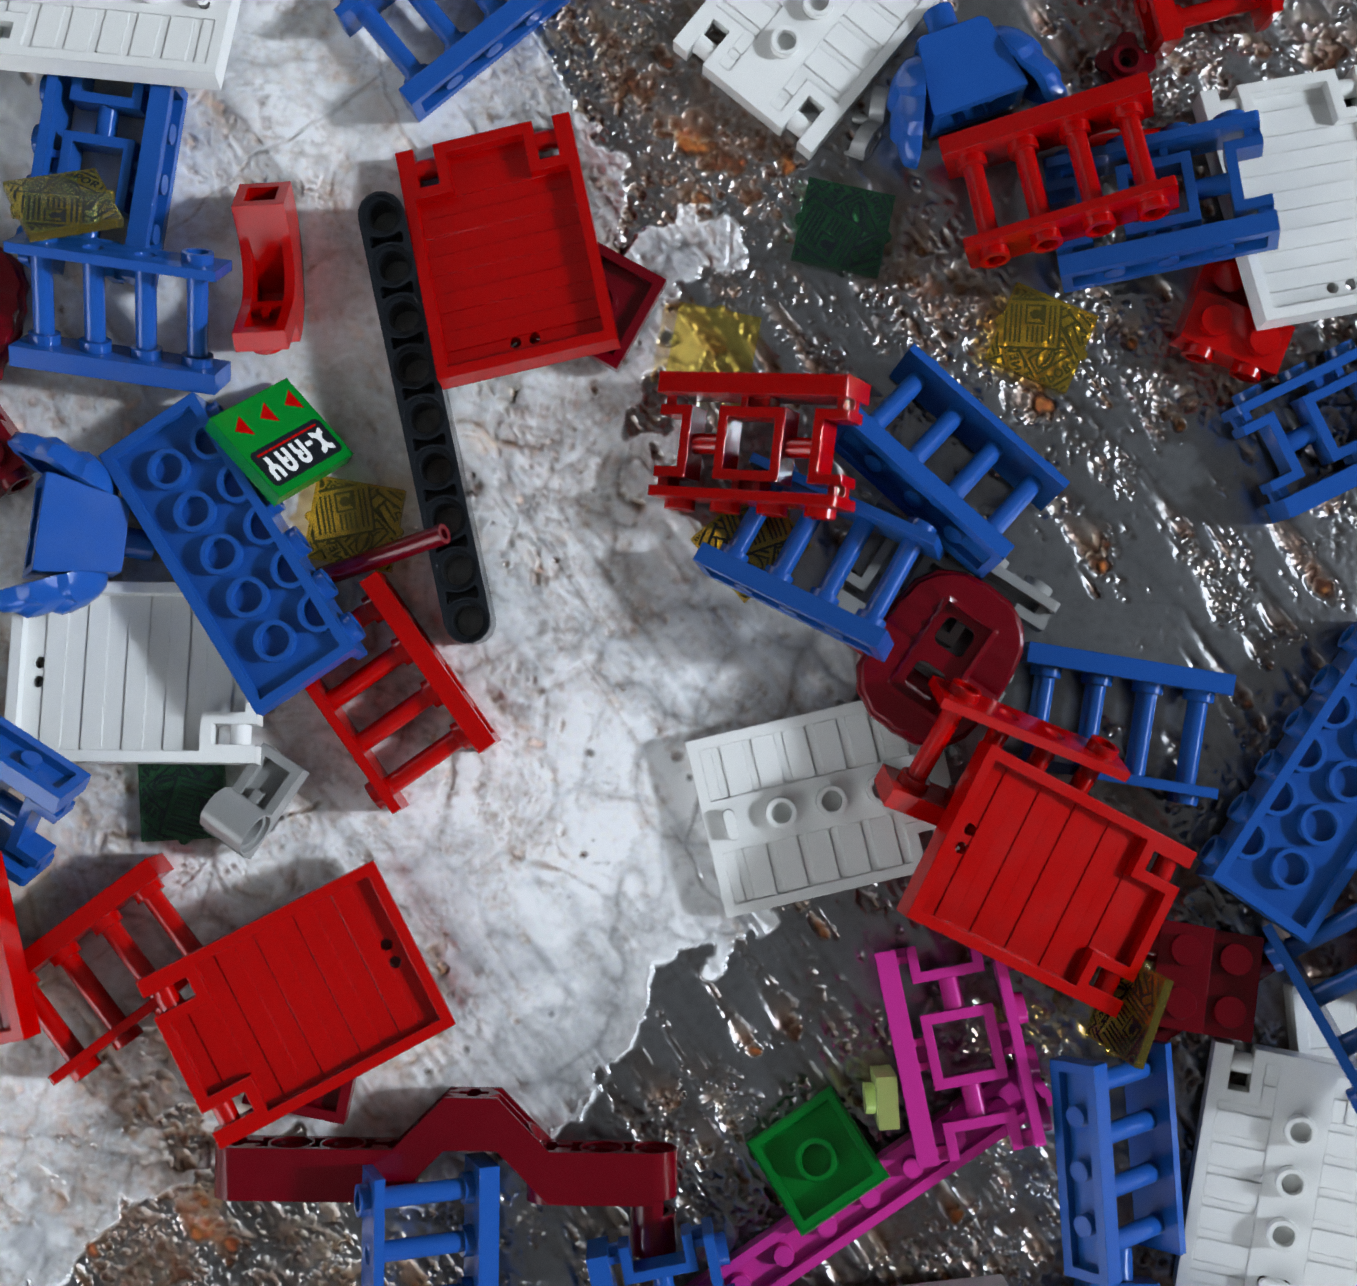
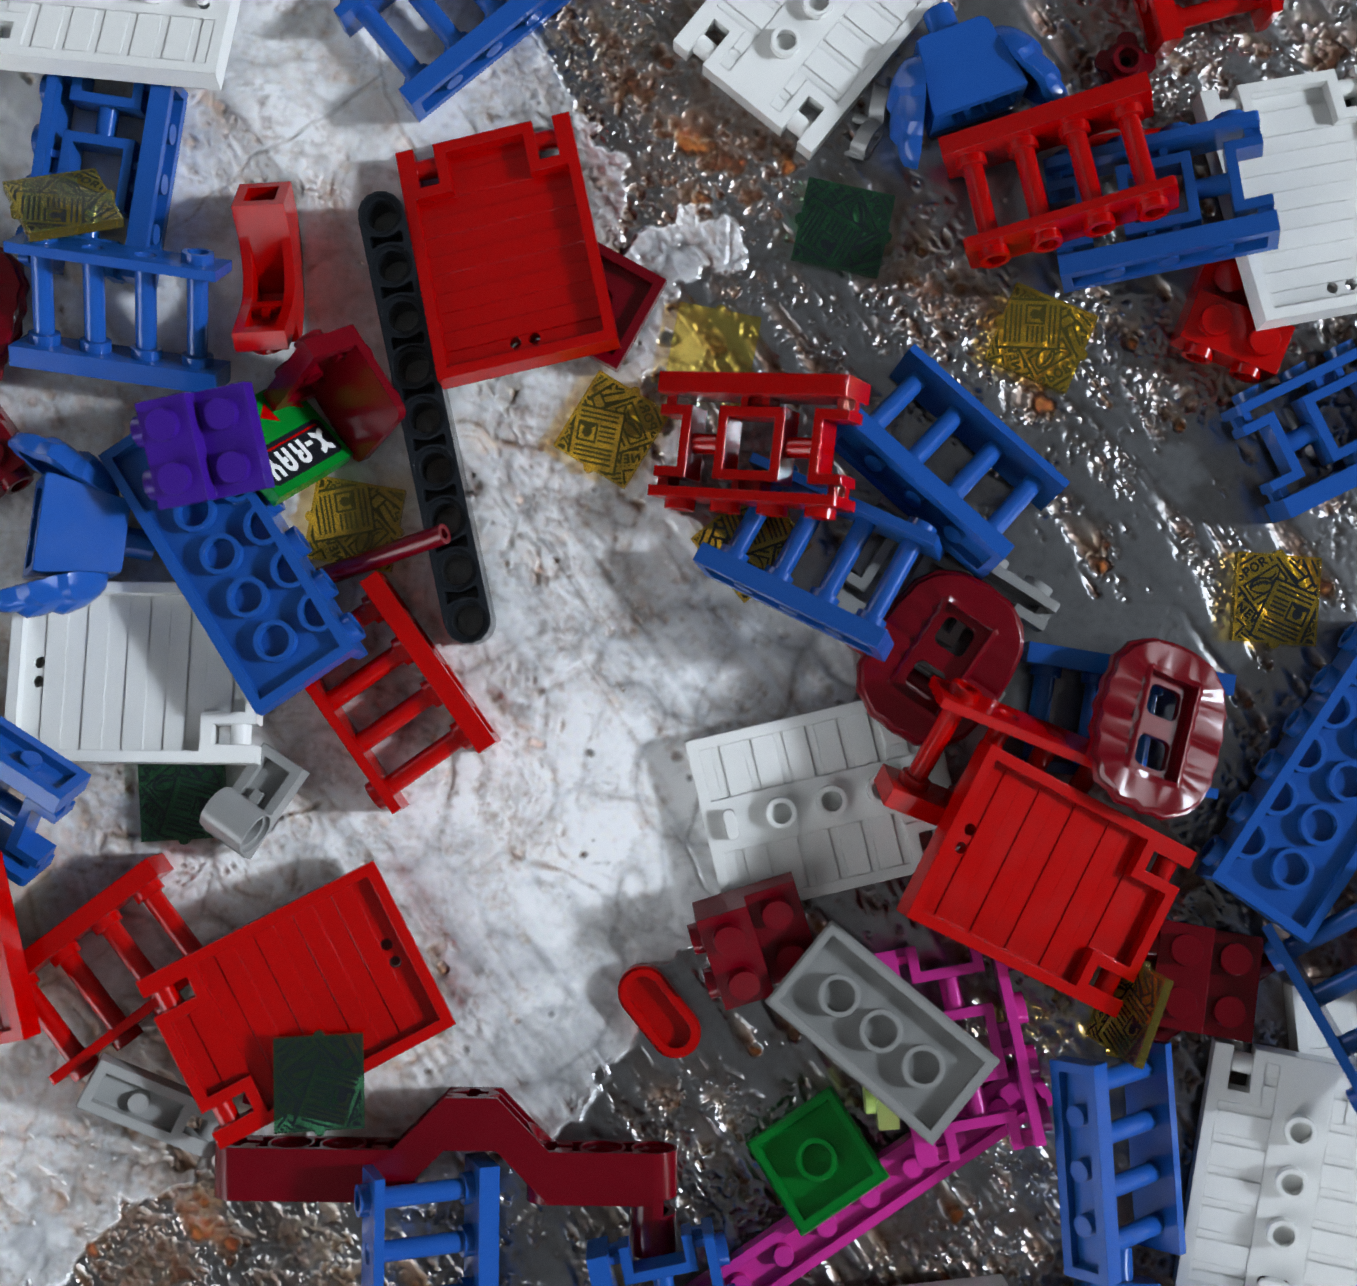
none -> light grey plate [76,1053,238,1158]
none -> dark purple plate [130,381,275,510]
none -> dark red bracket [263,324,406,462]
none -> clear green piece [273,1029,365,1137]
none -> clear yellow piece [553,370,669,490]
none -> red tile [618,963,701,1058]
none -> dark red plate [687,871,813,1011]
none -> light grey tile [765,920,1000,1146]
none -> dark red piece [1085,637,1227,820]
none -> clear yellow piece [1229,550,1322,649]

